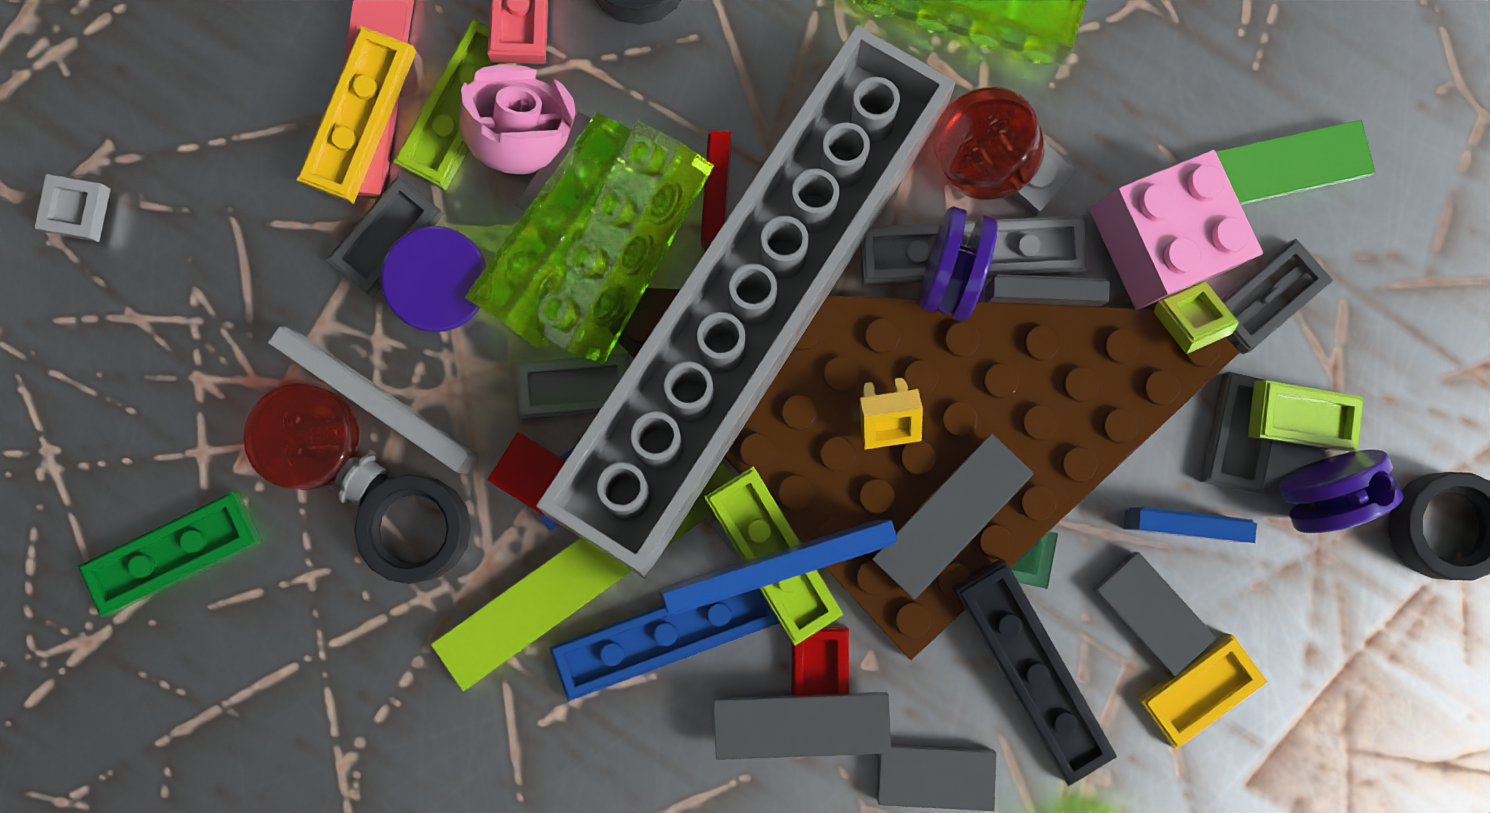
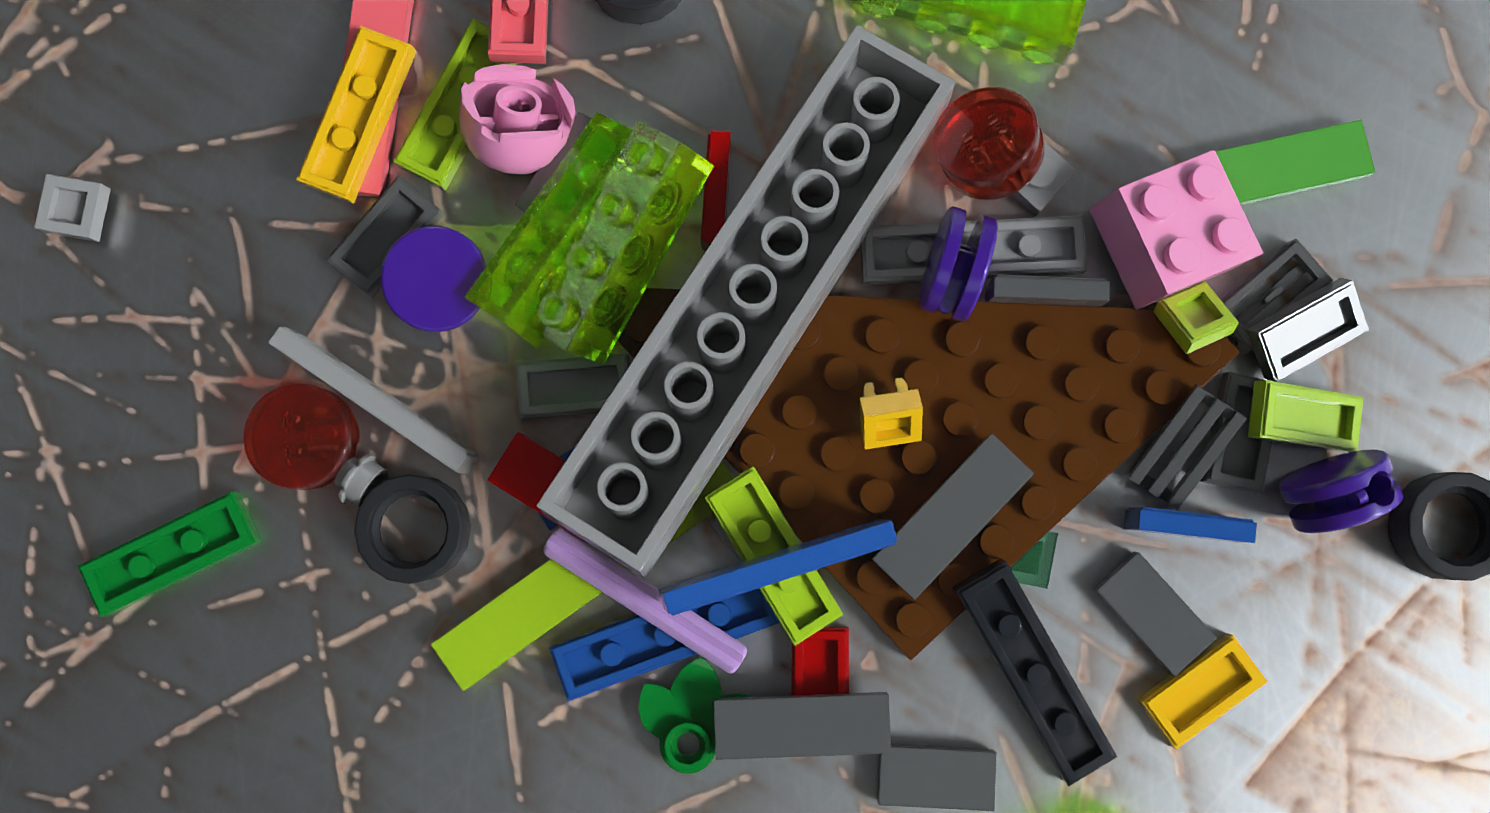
none -> lavender axle [543,528,747,674]
none -> green plate [638,657,752,774]
none -> dark grey tile [1128,384,1247,511]
none -> tile [1247,278,1369,382]

